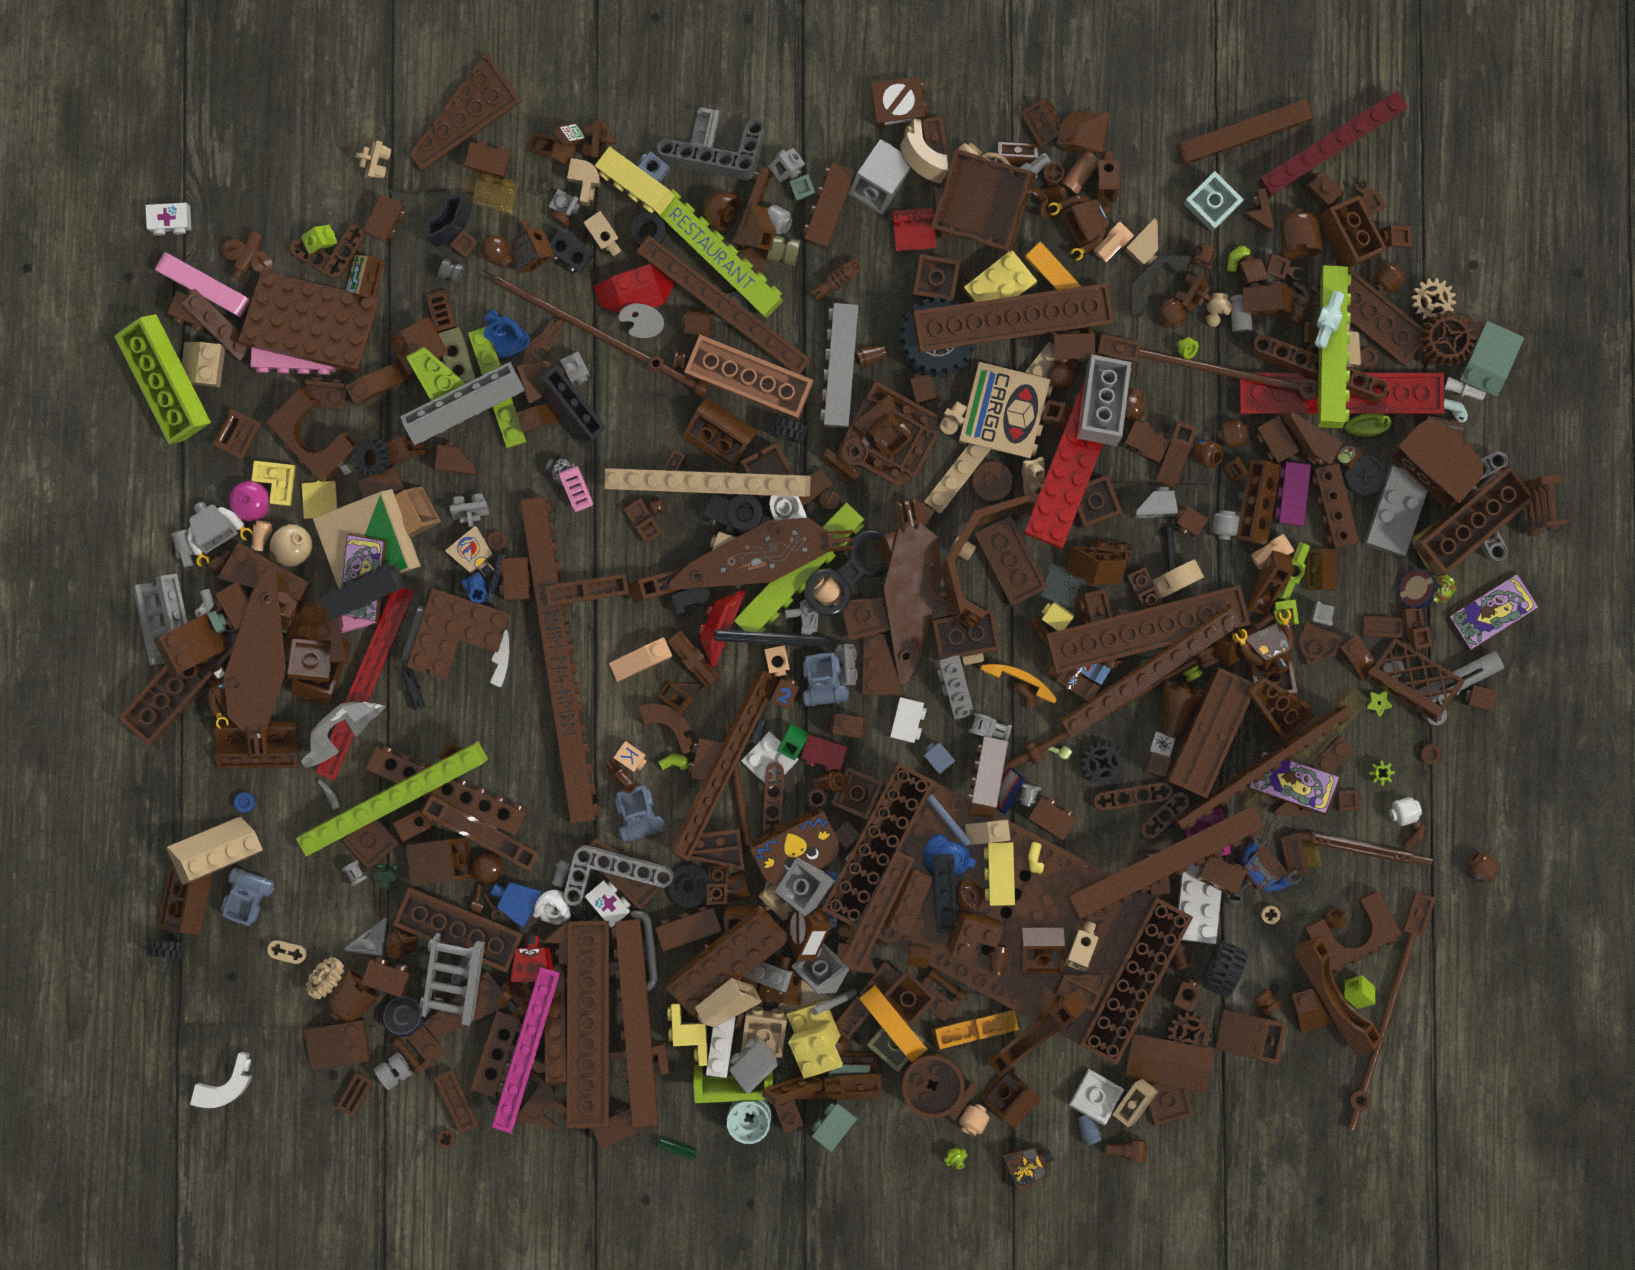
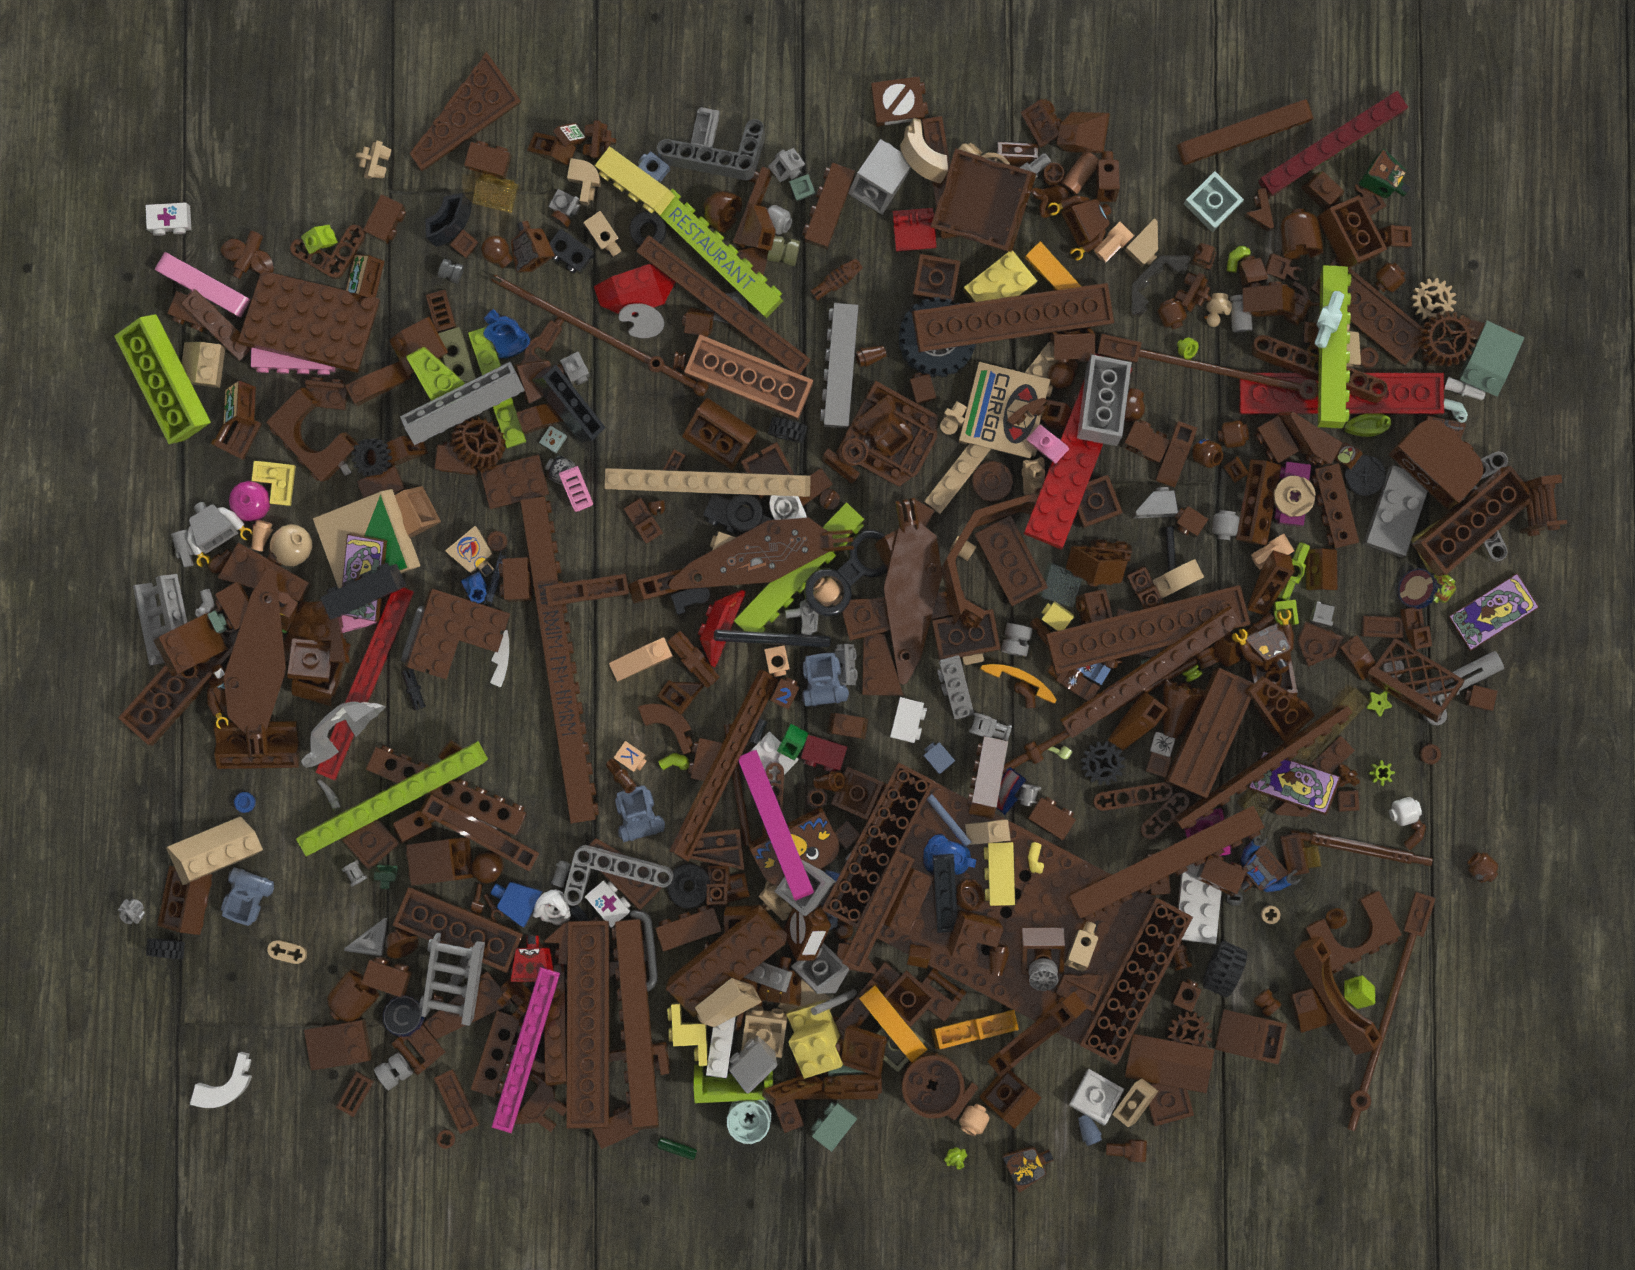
light yellow piece [302,480,338,519] -> none
tan gear [306,957,344,999] -> none
light grey hips [450,493,489,528] -> none
none -> light grey gear [118,899,145,924]
none -> reddish brown panel [223,380,256,426]
none -> reddish brown gear [451,415,506,470]
none -> reddish brown plate [480,455,550,510]
none -> light aqua slope [539,426,567,453]
none -> dark pink tile [738,750,814,901]
none -> reddish brown plate [841,1025,887,1077]
none -> light grey wheel [1001,623,1032,657]
none -> reddish brown slope [1006,398,1047,427]
none -> bright pink plate [1026,425,1069,464]
none -> light grey wheel [1029,958,1058,991]
none -> reddish brown slope [1107,691,1168,750]
none -> tan plate [1273,476,1315,517]
none -> reddish brown plant [1338,764,1360,787]
none -> torso [1358,148,1410,199]

